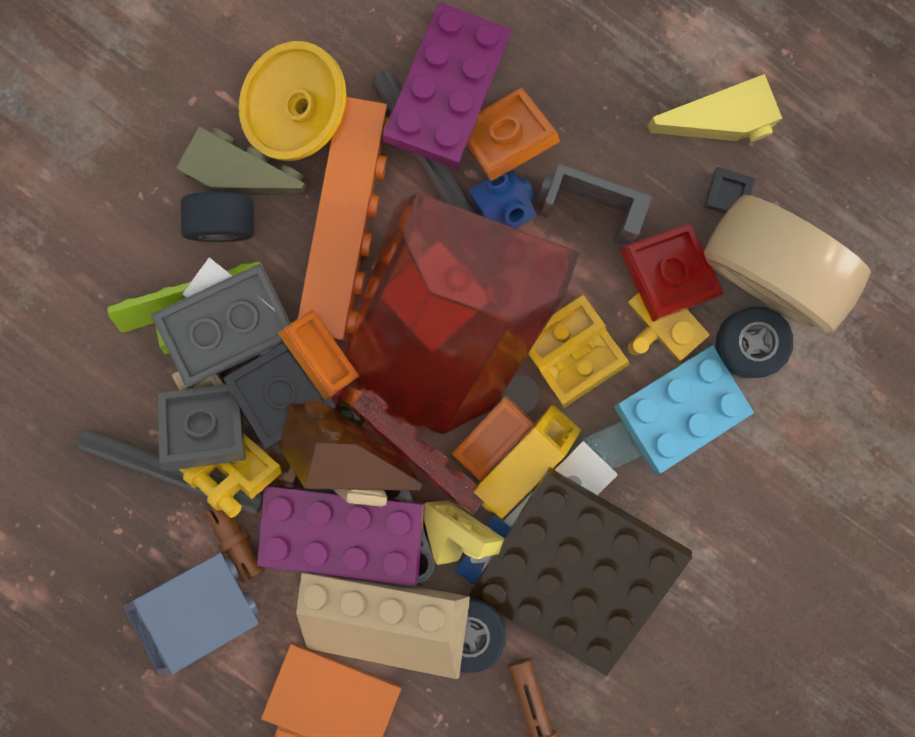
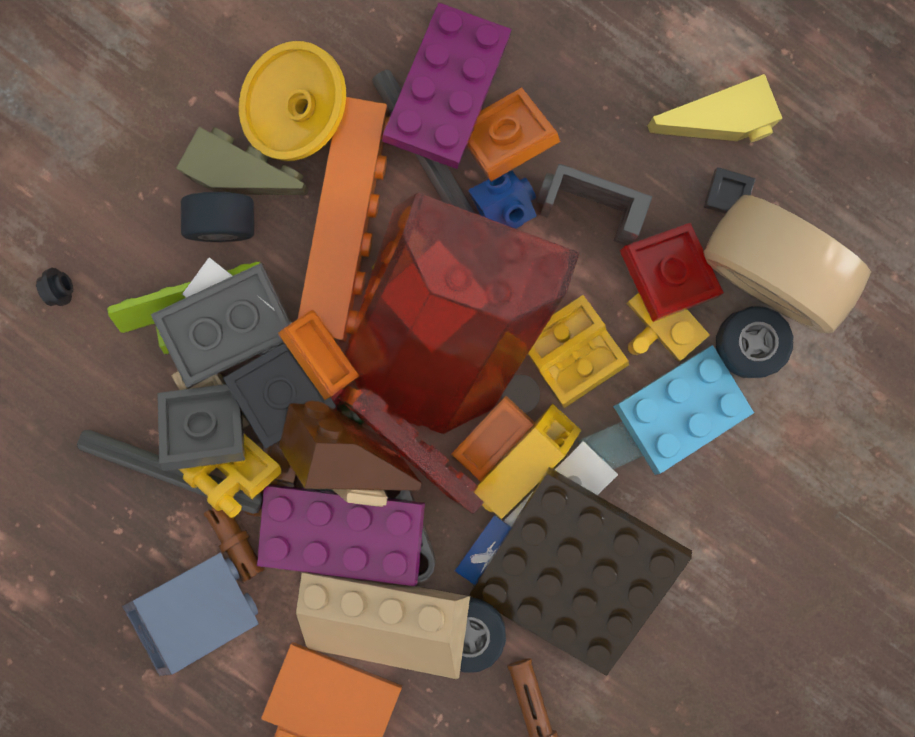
light yellow slope [424,500,505,565] -> none
none -> black plate [36,267,74,306]

